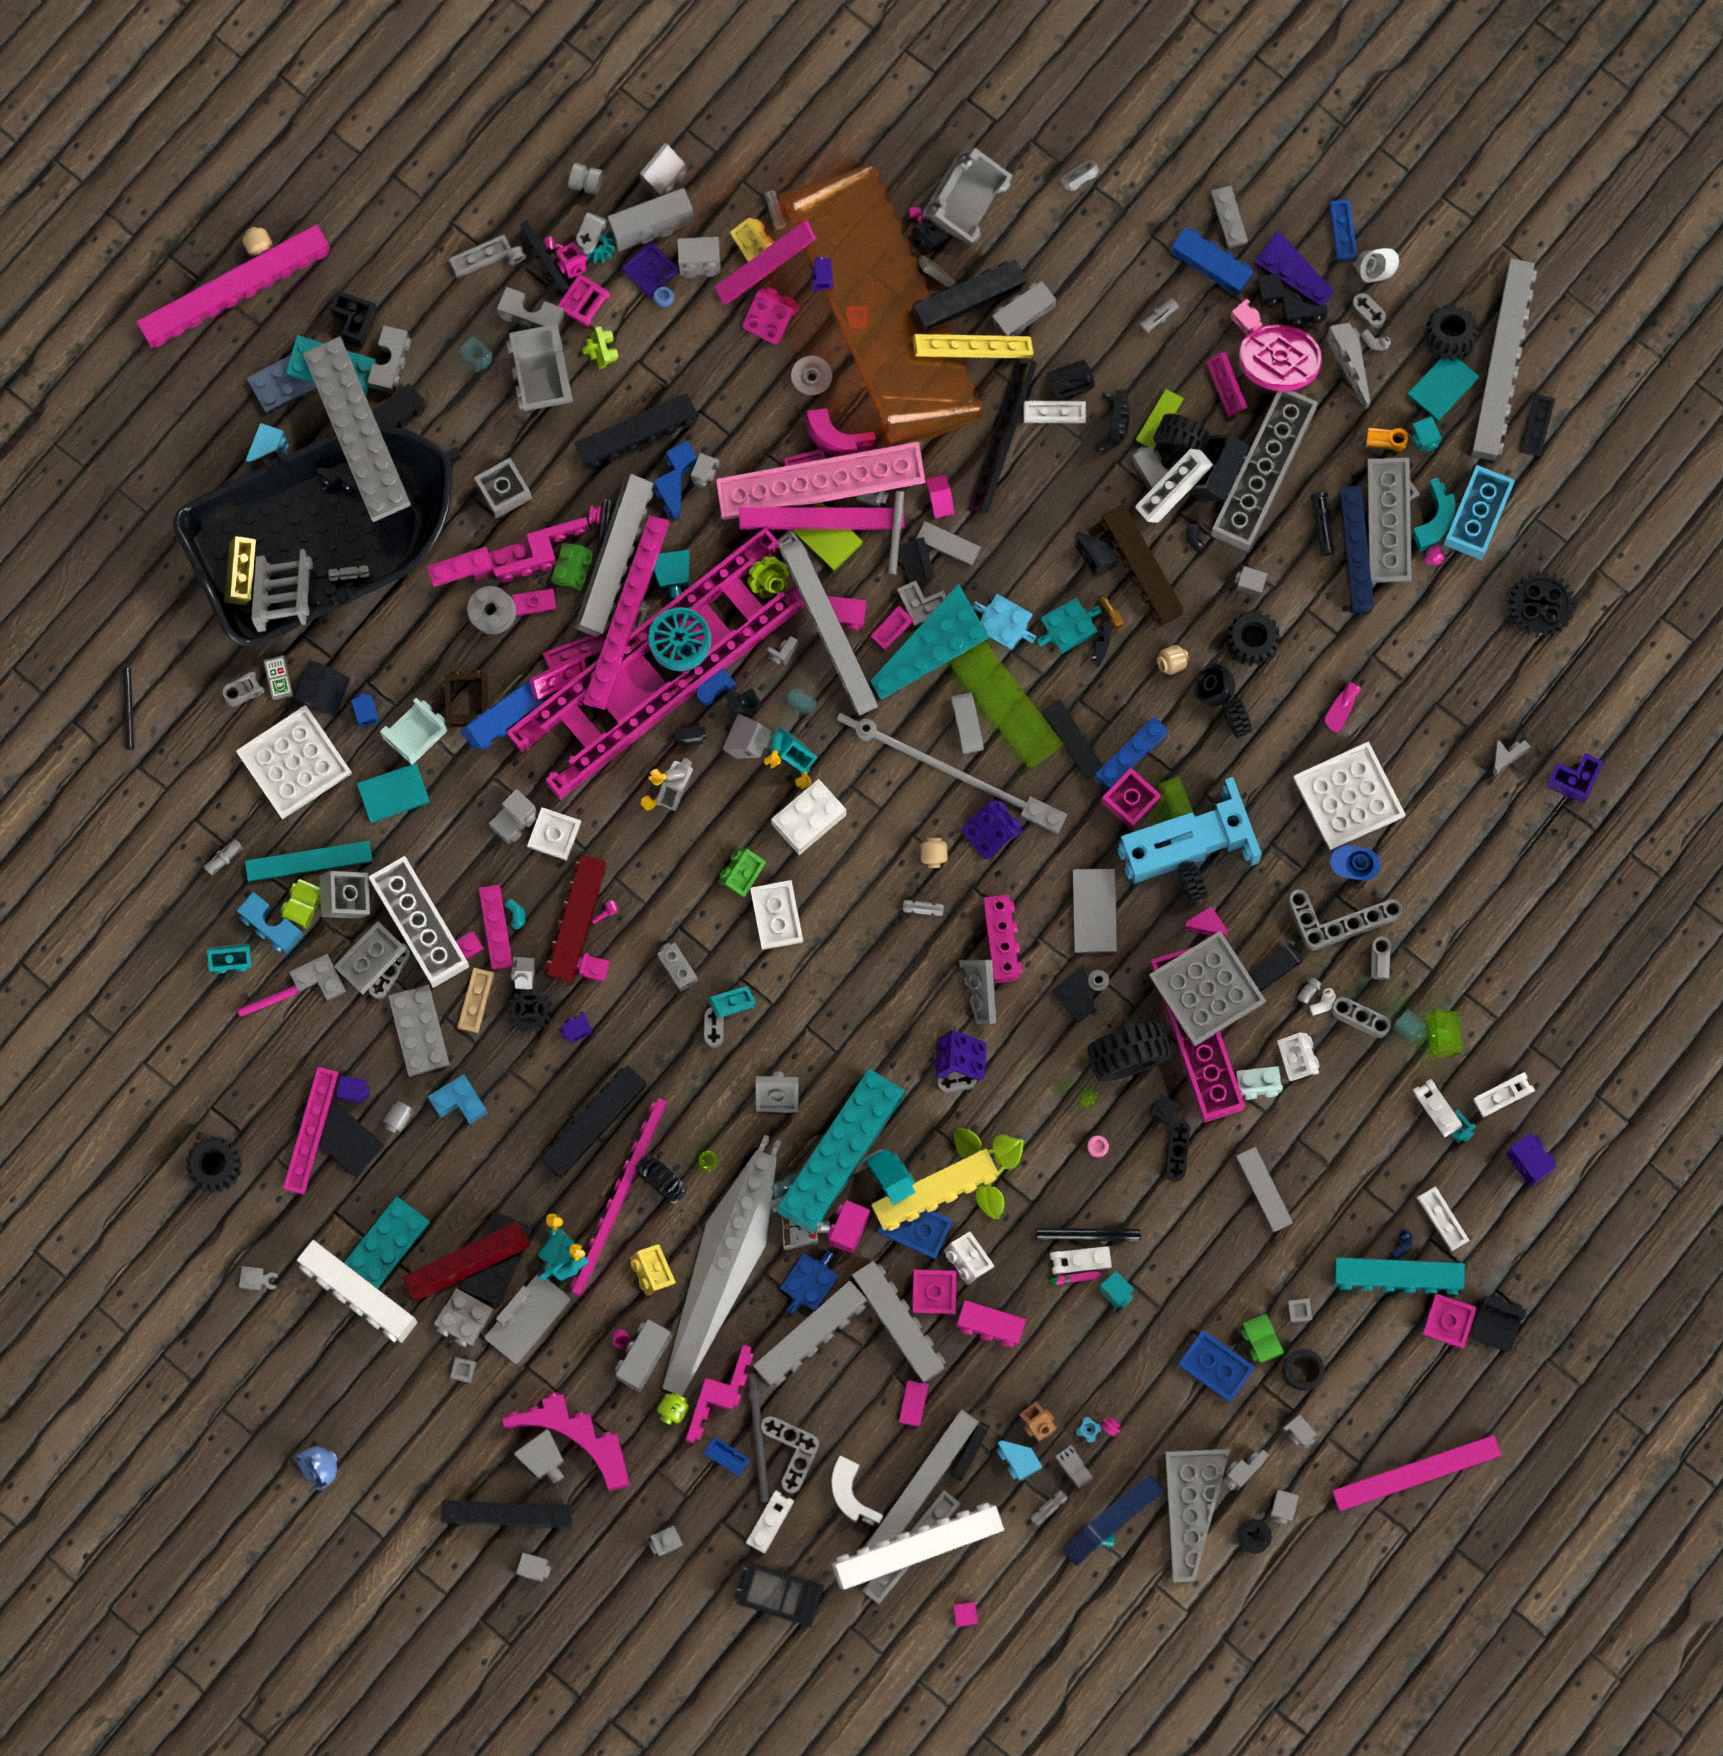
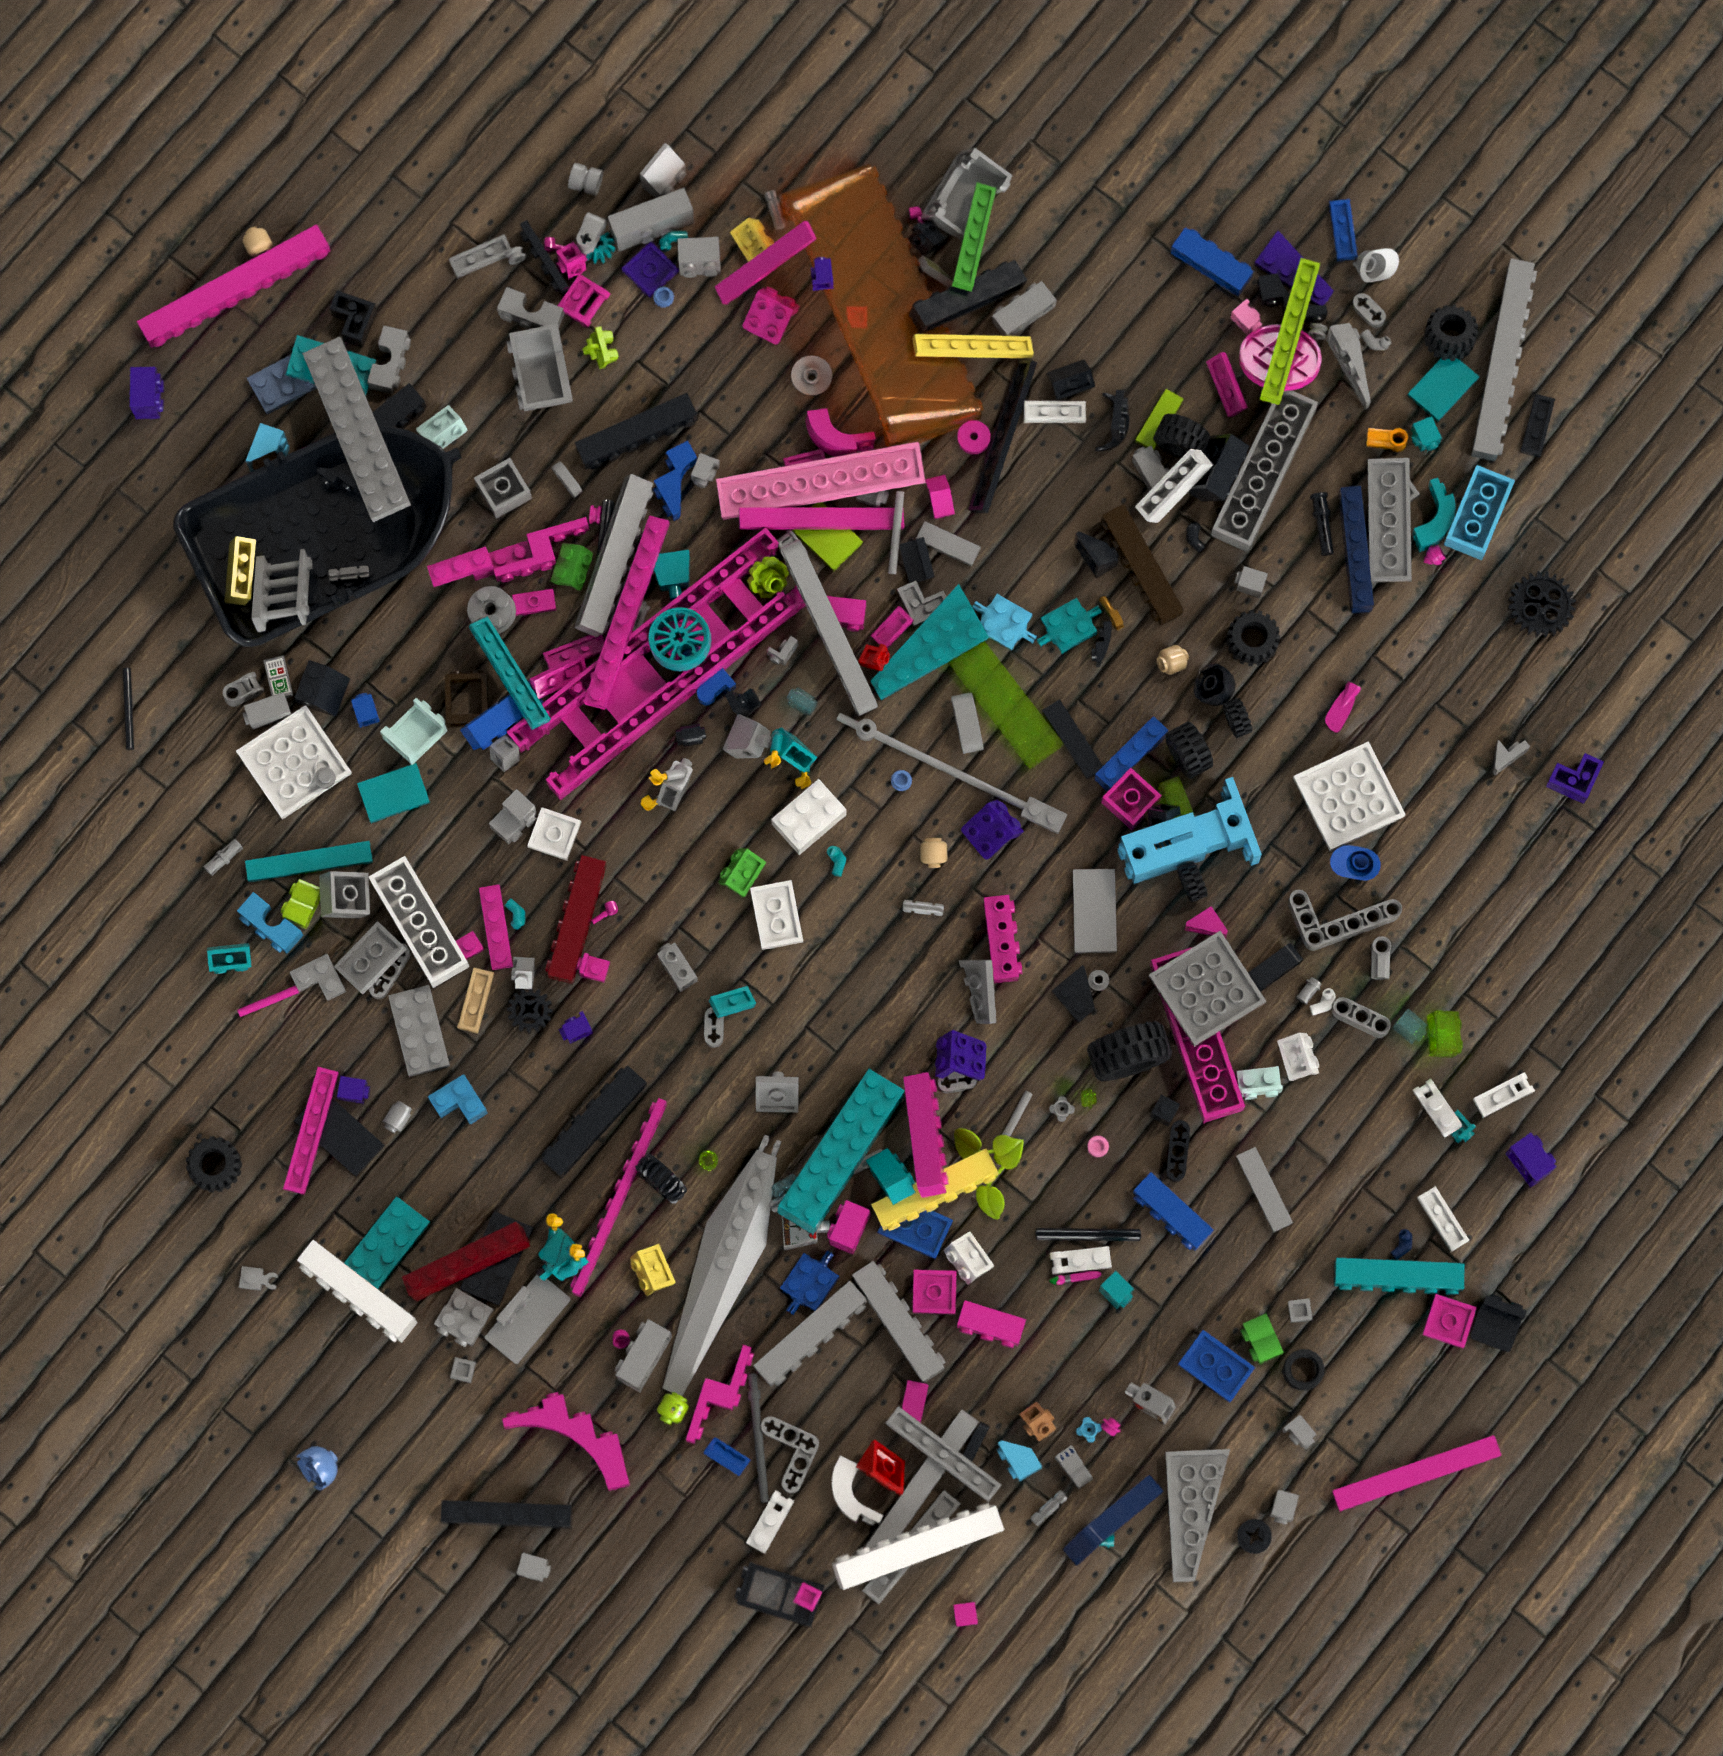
clear light blue brick [459,335,492,372] -> none
light grey torso [514,1429,564,1484] -> none
light grey bracket [648,1526,683,1557] -> none
light grey plate [1061,160,1099,191] -> none
light grey pin [1139,298,1179,333] -> none
light grey plate [1211,186,1248,249] -> none
light grey plate [1223,1450,1269,1491] -> none
none -> dark purple brick [130,367,164,419]
none -> light grey brick [242,692,291,730]
none -> light grey plate [314,767,336,788]
none -> light aqua bracket [416,405,467,449]
none -> teal tile [469,616,551,730]
none -> light grey brick [490,734,520,772]
none -> light grey beam [551,461,583,498]
none -> teal arm [659,231,688,251]
none -> dark pink tile [793,1582,822,1612]
none -> teal arm [827,846,846,877]
none -> red slope [856,1440,905,1495]
none -> red bracket [858,644,890,671]
none -> light grey tile [885,1406,1001,1502]
none -> medium blue plate [891,770,912,791]
none -> dark pink brick [903,1072,949,1198]
none -> bright green plate [952,182,996,291]
none -> dark pink piece [957,420,990,454]
none -> light grey bar [1002,1090,1033,1136]
none -> light grey plate [1049,1096,1075,1122]
none -> light grey torso [1125,1382,1176,1425]
none -> blue brick [1133,1172,1213,1251]
none -> black bracket [1147,803,1181,827]
none -> black tyre [1165,721,1213,779]
none -> lime plate [1260,258,1320,405]
none -> light grey bush [1308,323,1328,340]

